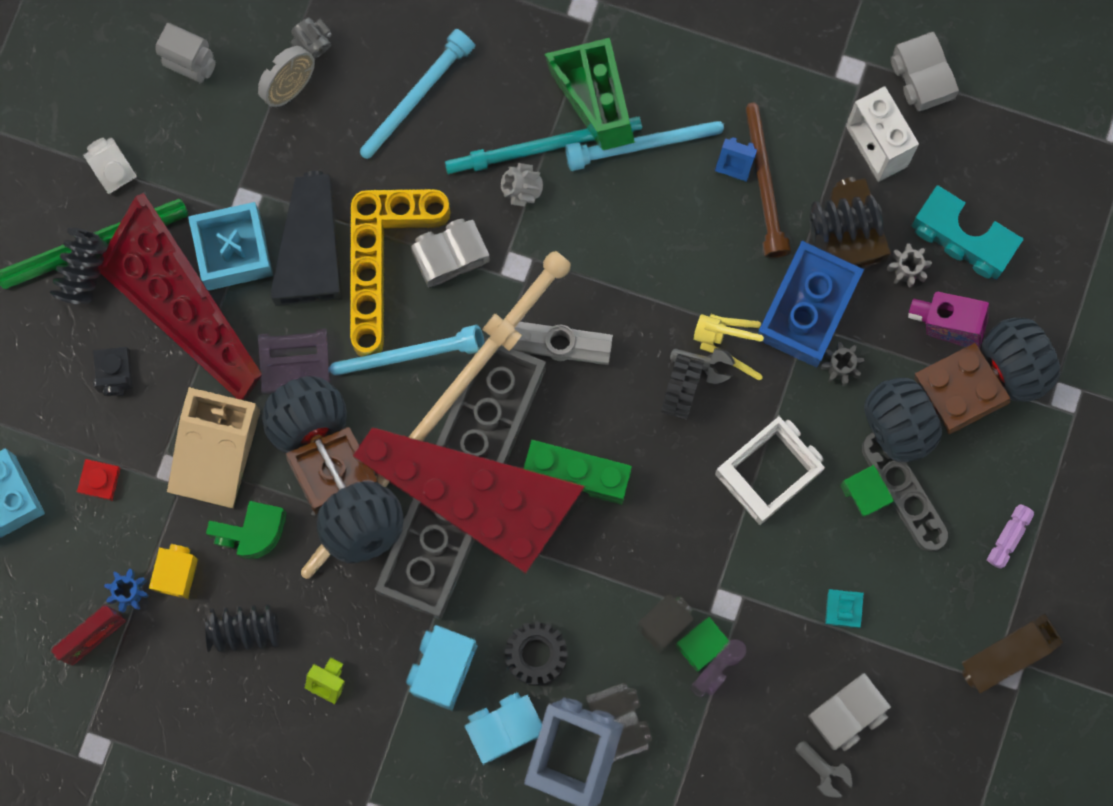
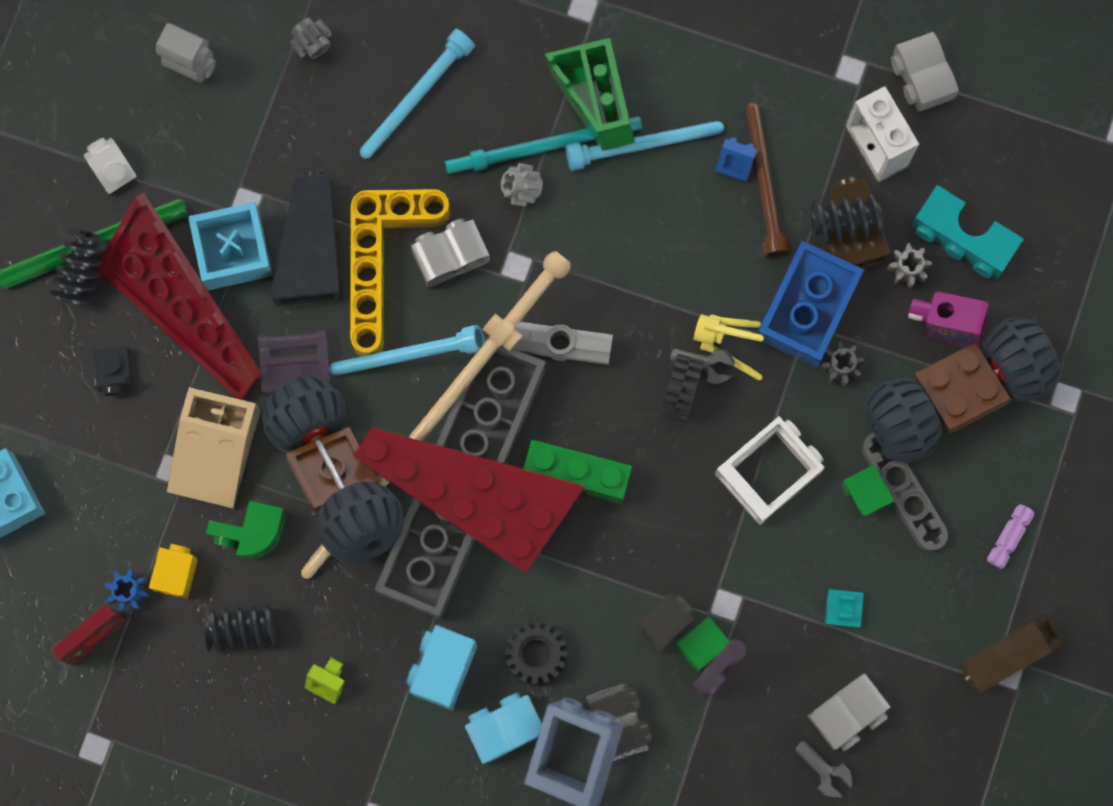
red plate [77,459,121,501] -> none
tile [258,46,315,107] -> none

